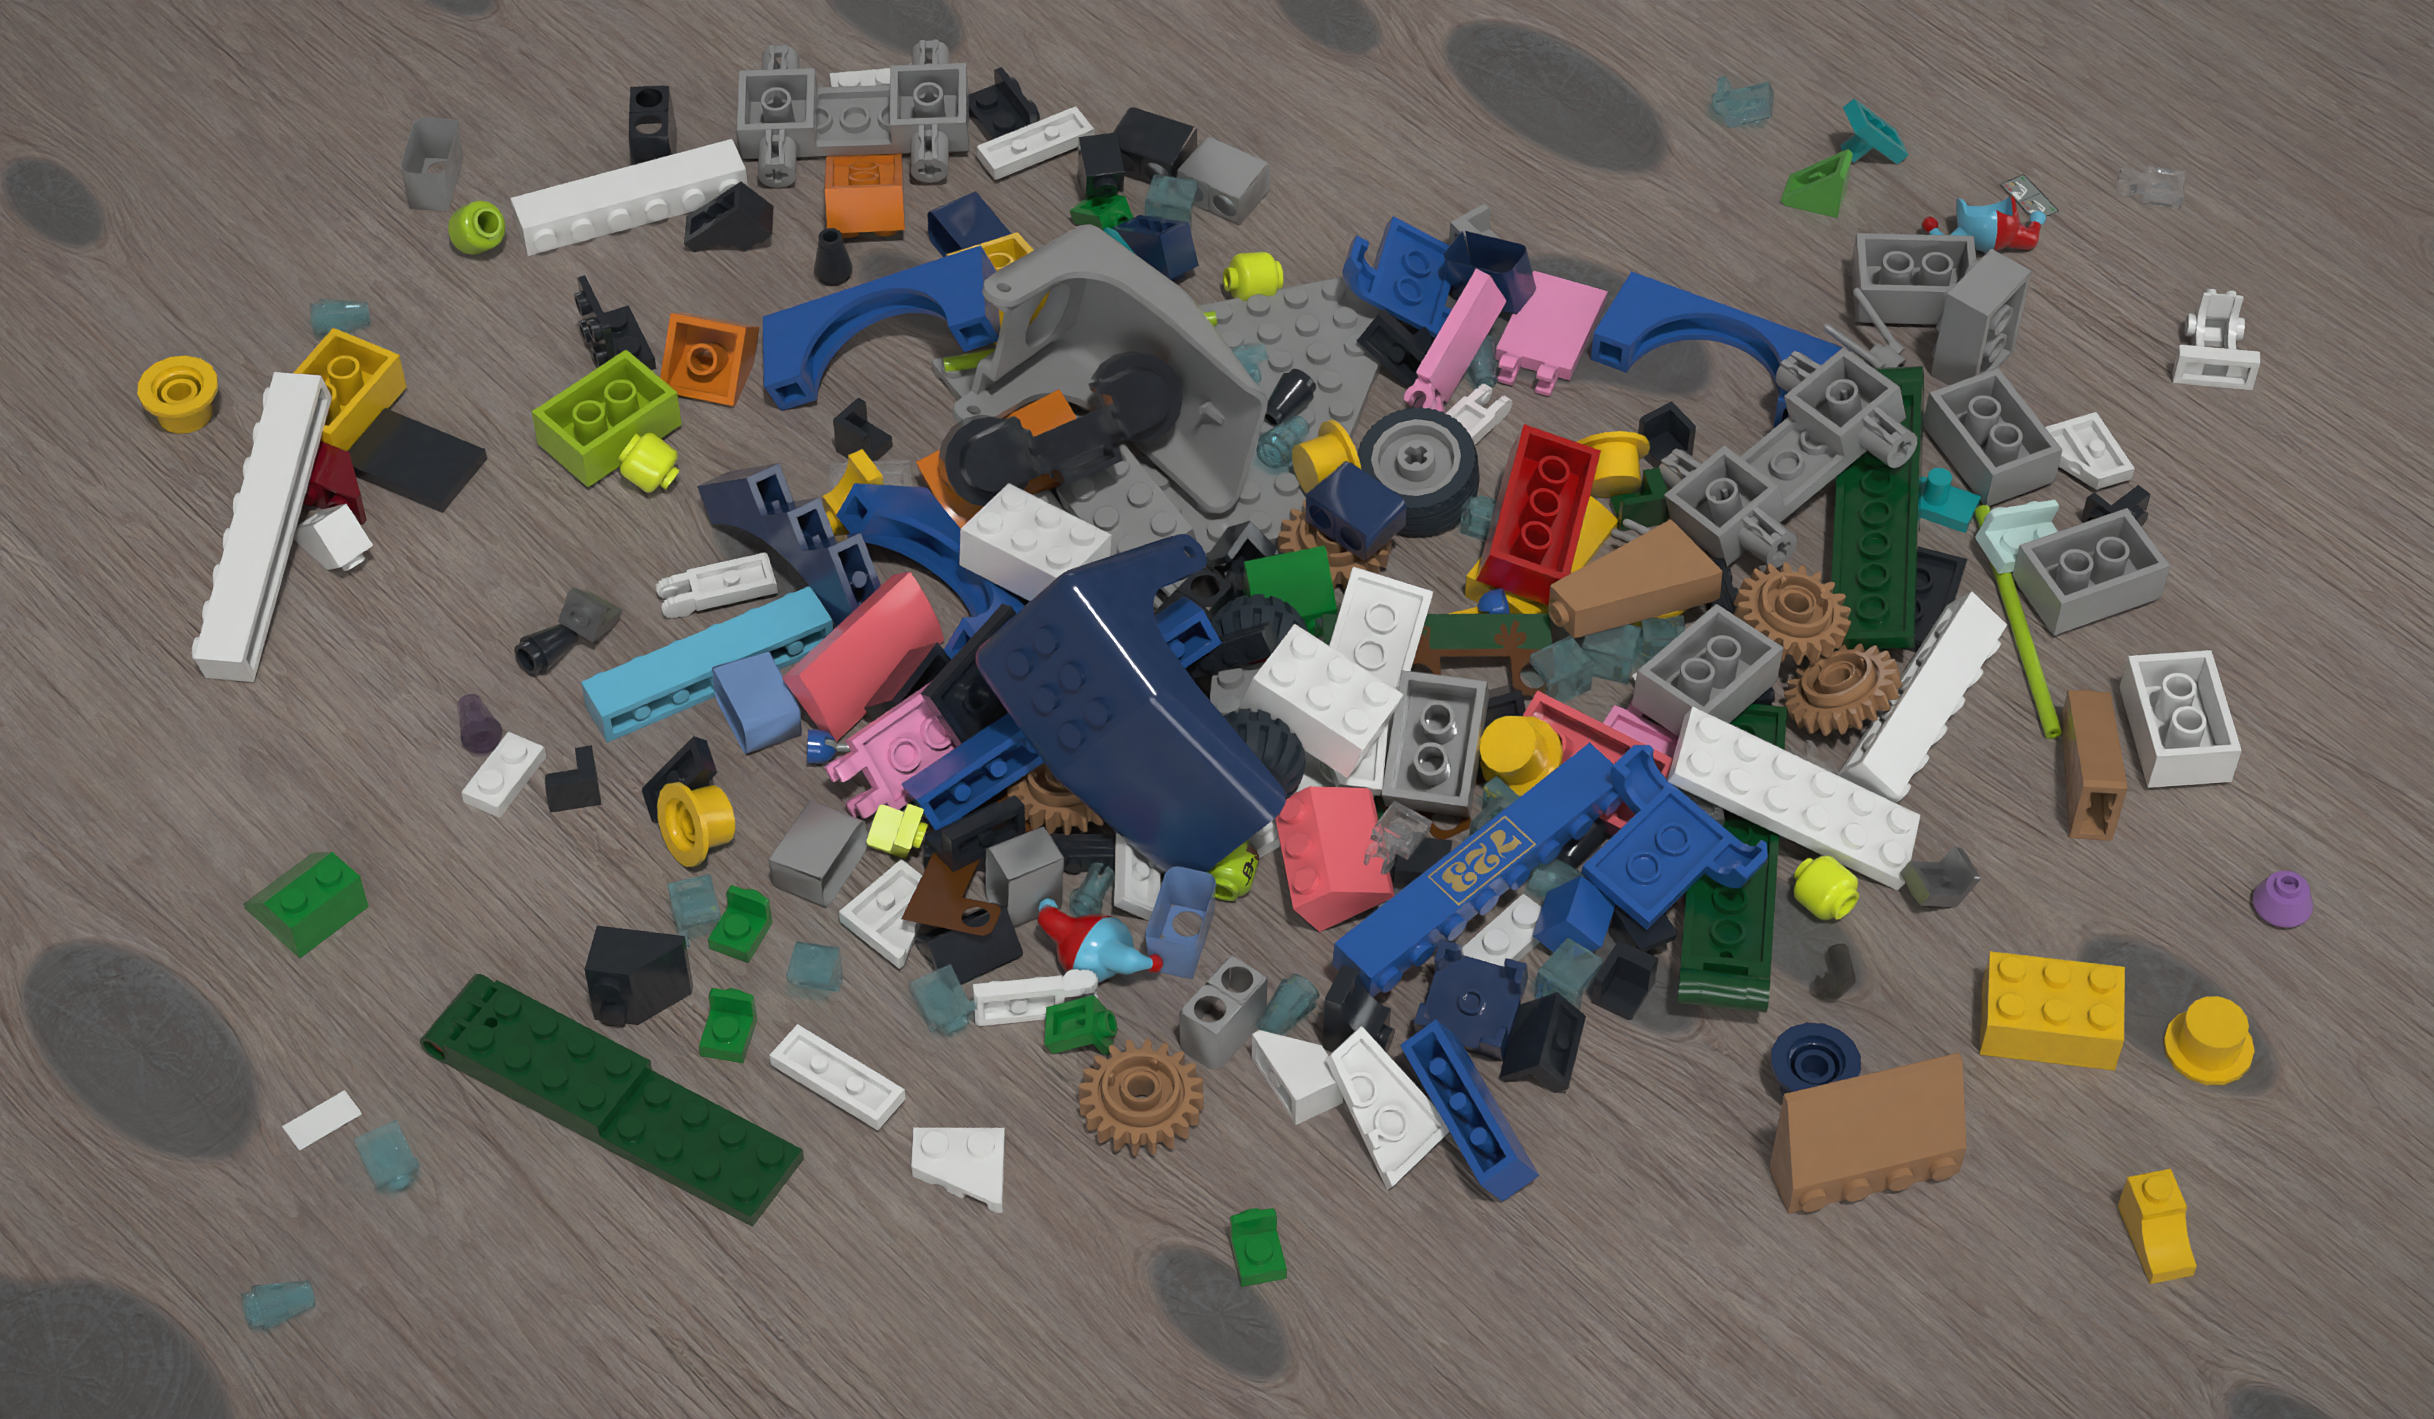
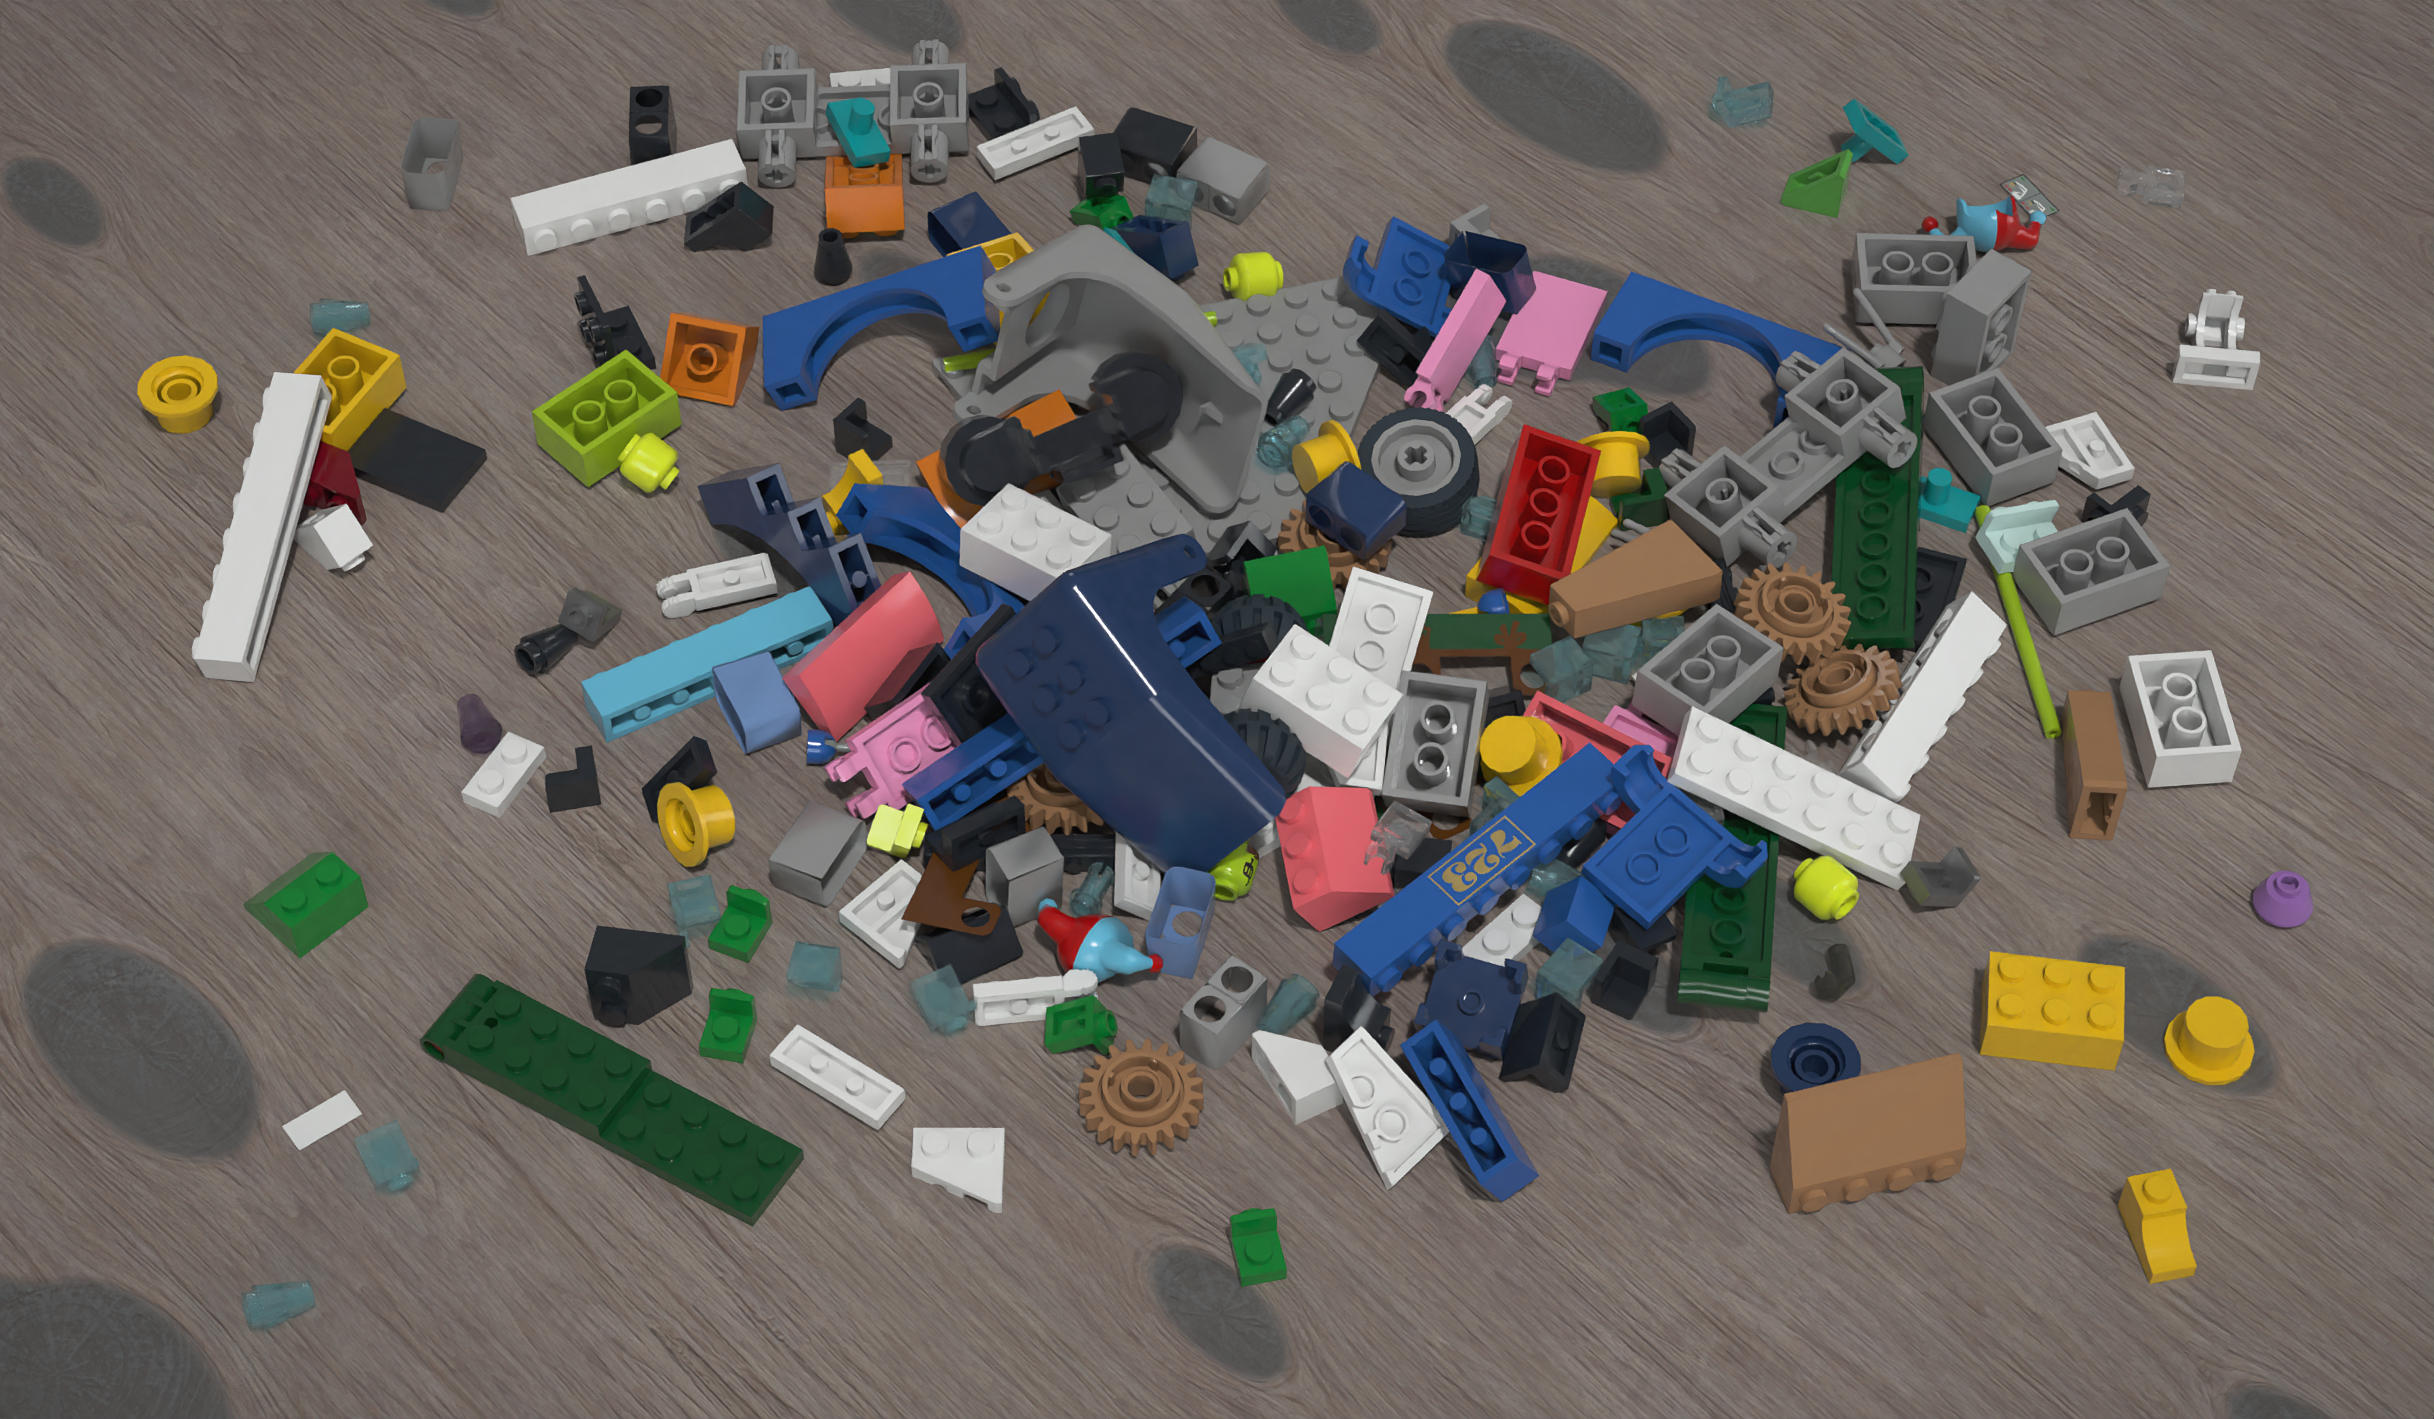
lime head [448,200,506,255] -> none
none -> teal tile [825,97,891,168]
none -> green bracket [1592,387,1648,433]

